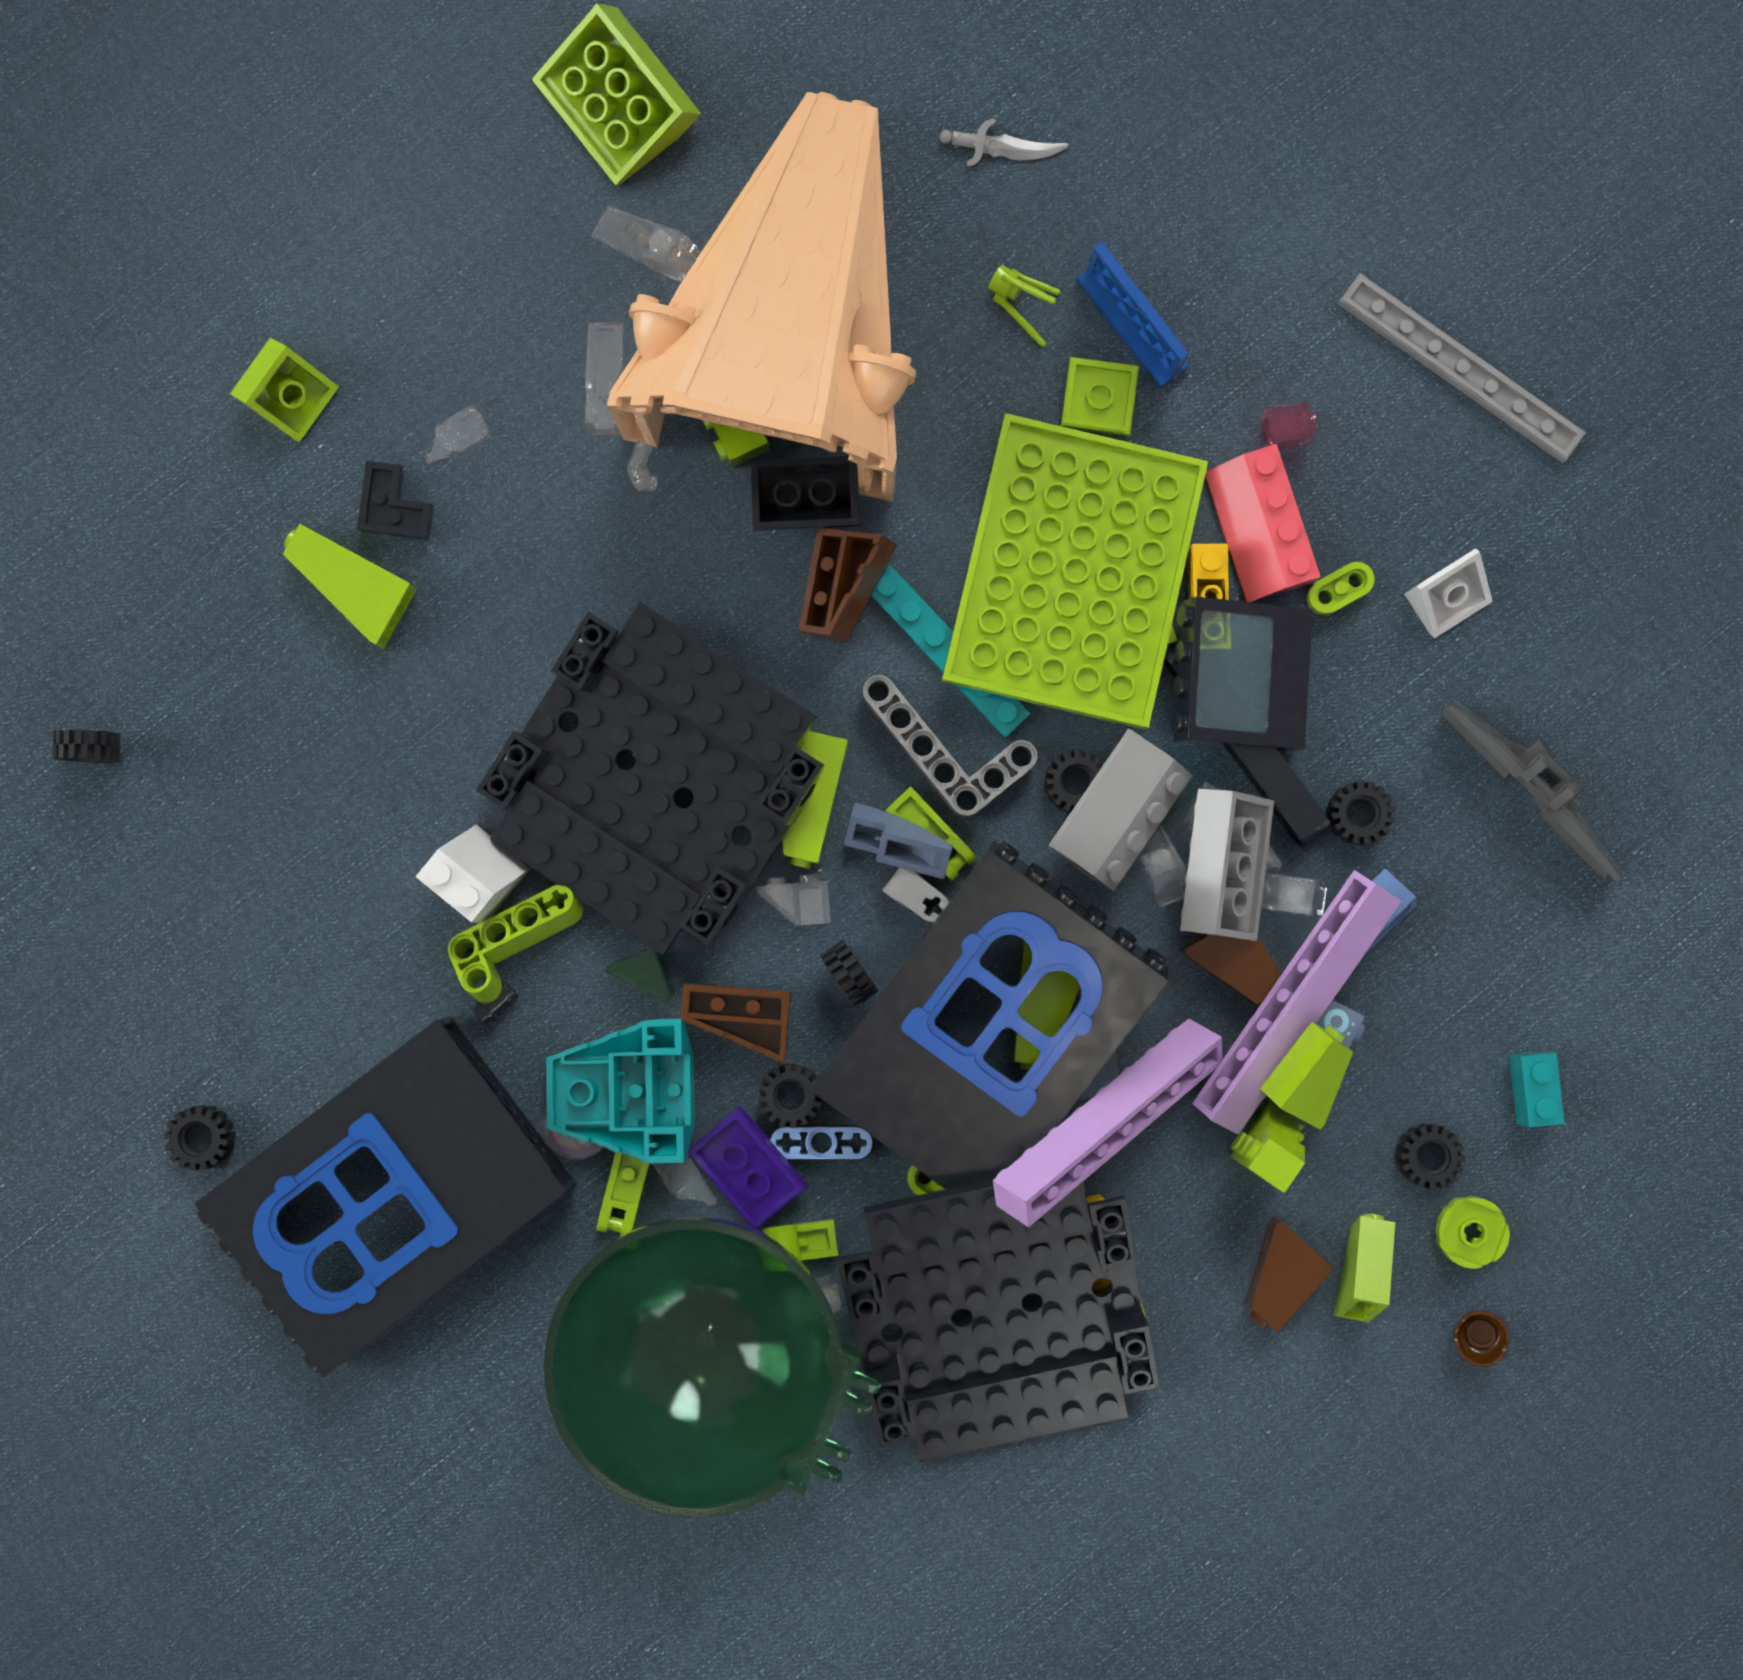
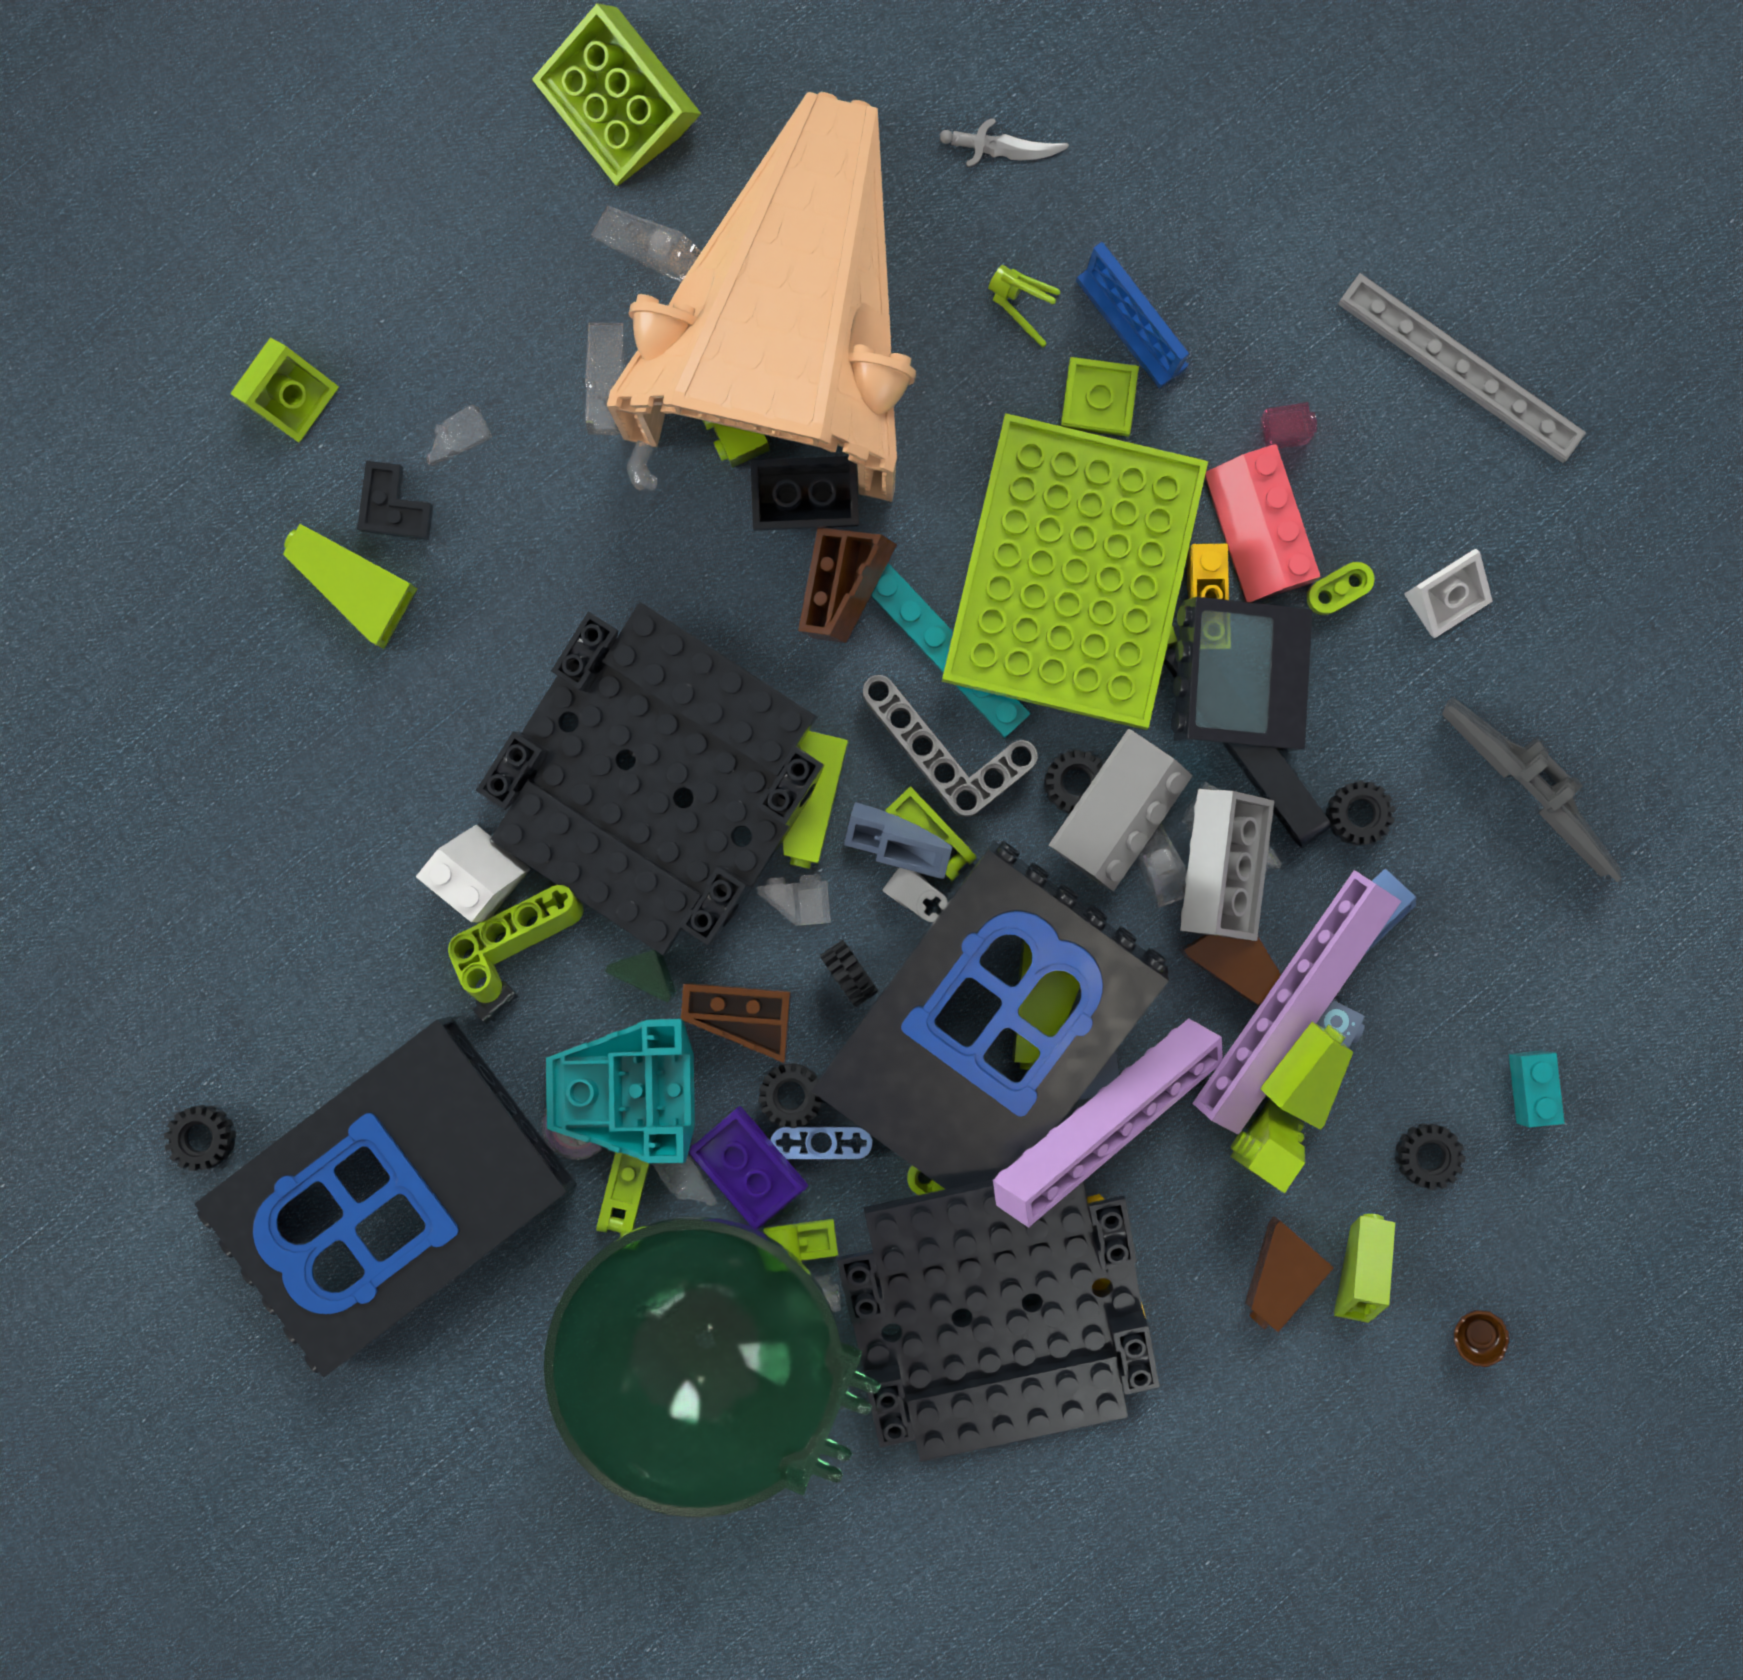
black tyre [52,729,120,763] -> none
clear slope [1261,873,1328,918] -> none
lime plate [1435,1196,1510,1269] -> none

